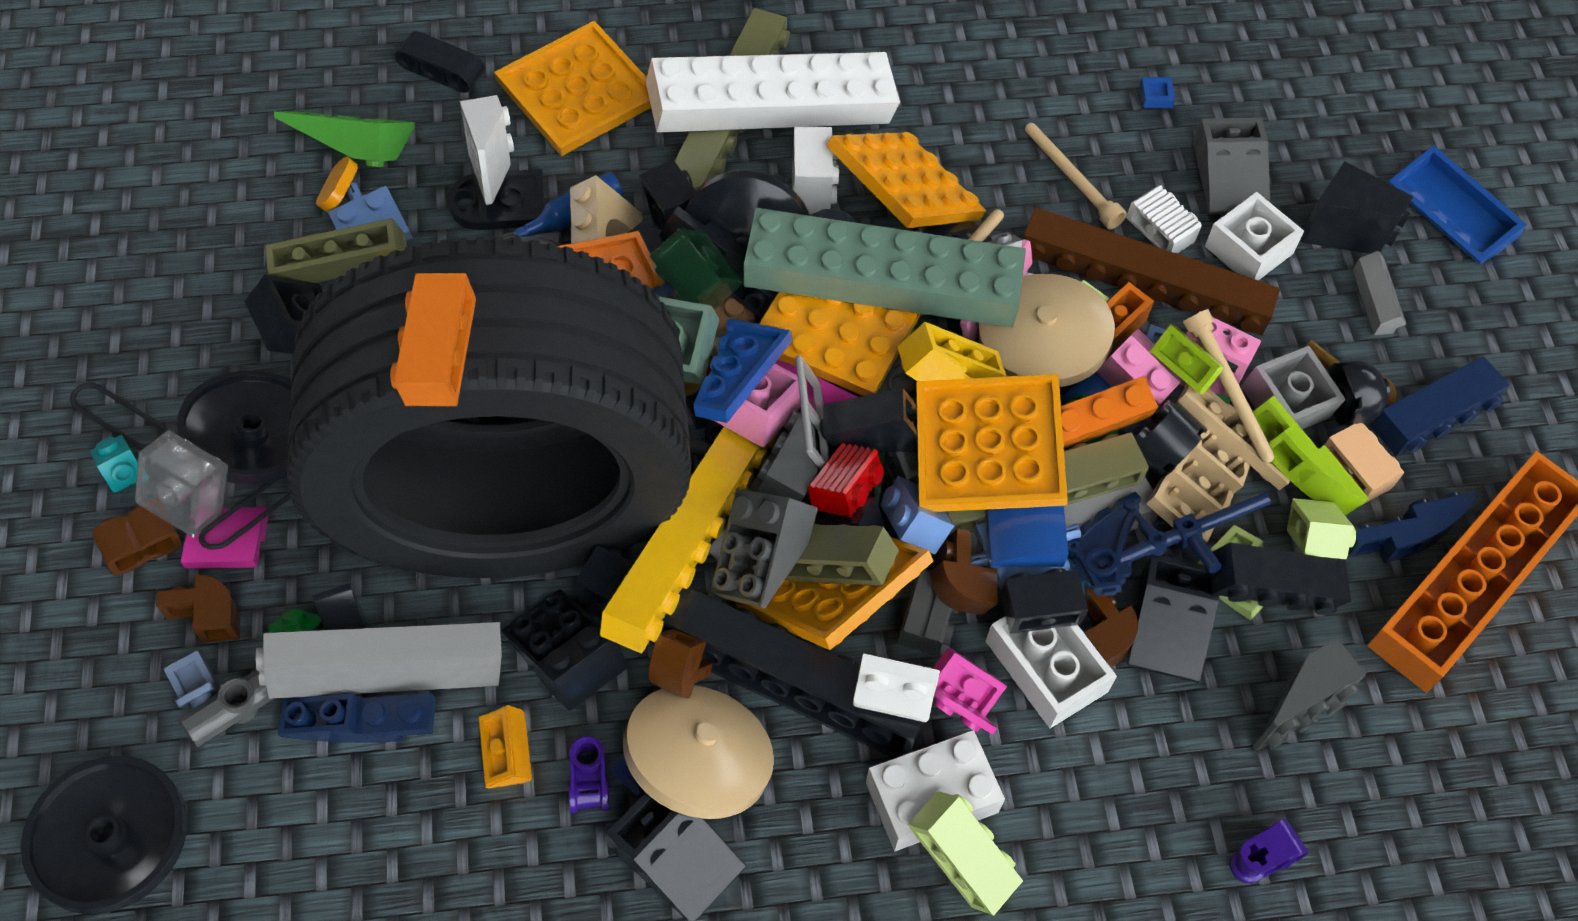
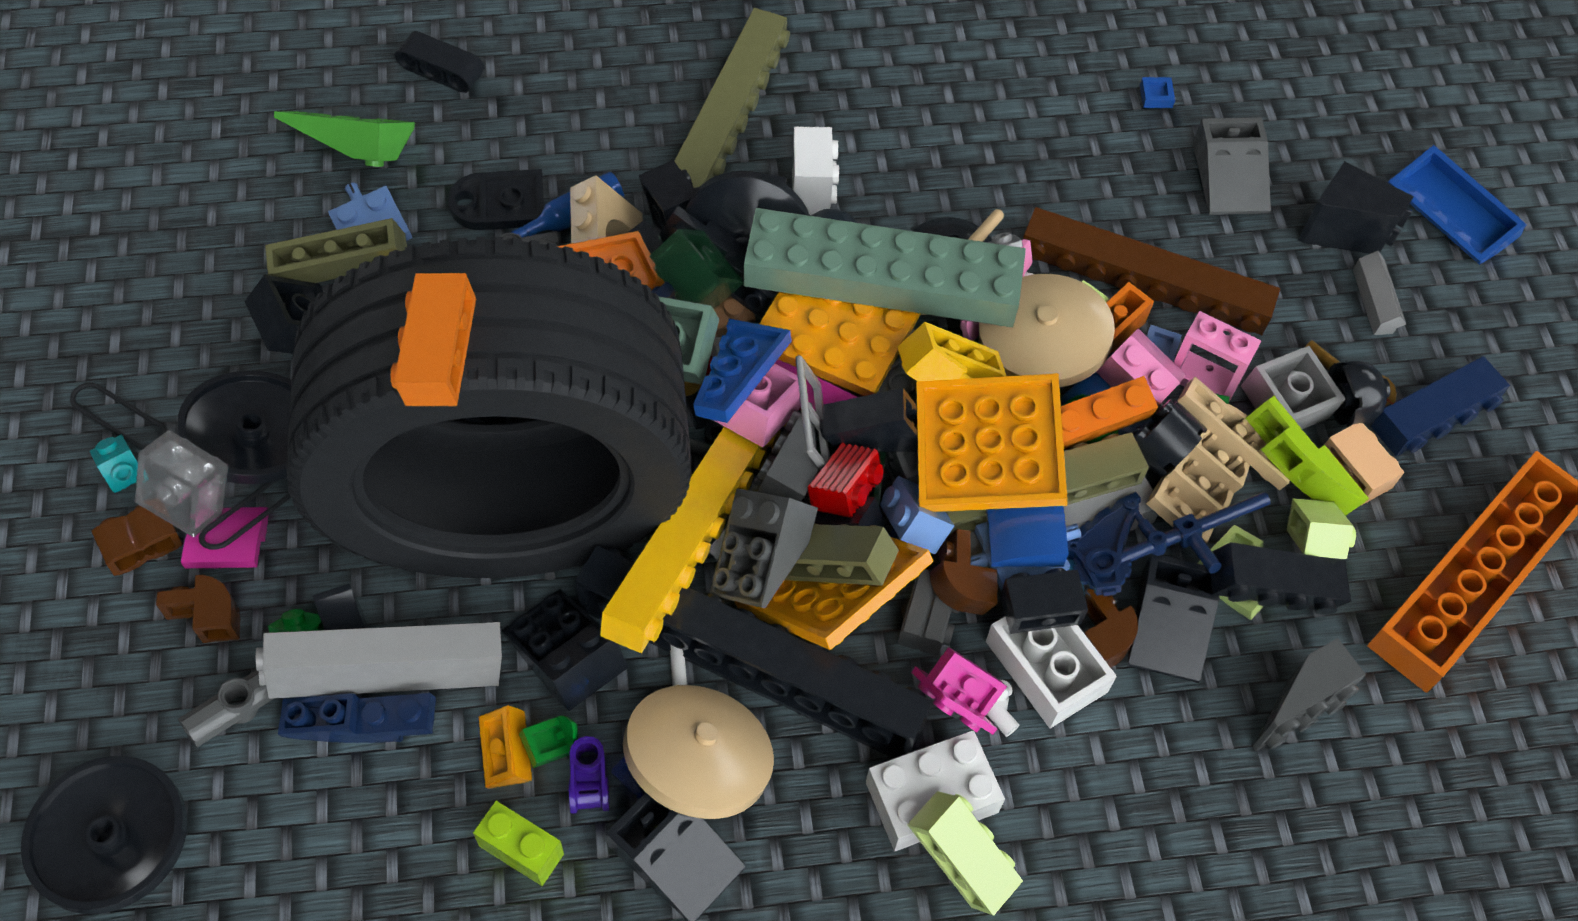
sand blue bracket [164,650,220,709] -> none
light orange tile [316,156,358,212] -> none
white slope [460,95,514,205] -> none
light orange plate [494,20,651,157] -> none
white brick [646,52,900,132] -> none
reddish brown brick [649,629,713,698] -> none
light orange plate [826,132,987,228] -> none
white bracket [853,653,940,722] -> none
tan piece [1025,123,1127,230] -> none
white brick [1126,185,1202,253] -> none
lime plate [1150,324,1225,394] -> none
tan piece [1183,309,1274,463] -> none
white brick [1205,192,1304,280] -> none
dark purple piece [1230,818,1309,884] -> none
dark blue slope [1347,492,1478,563] -> none
none -> lime brick [473,801,564,886]
none -> green plate [519,715,578,768]
none -> white arm [987,680,1019,737]

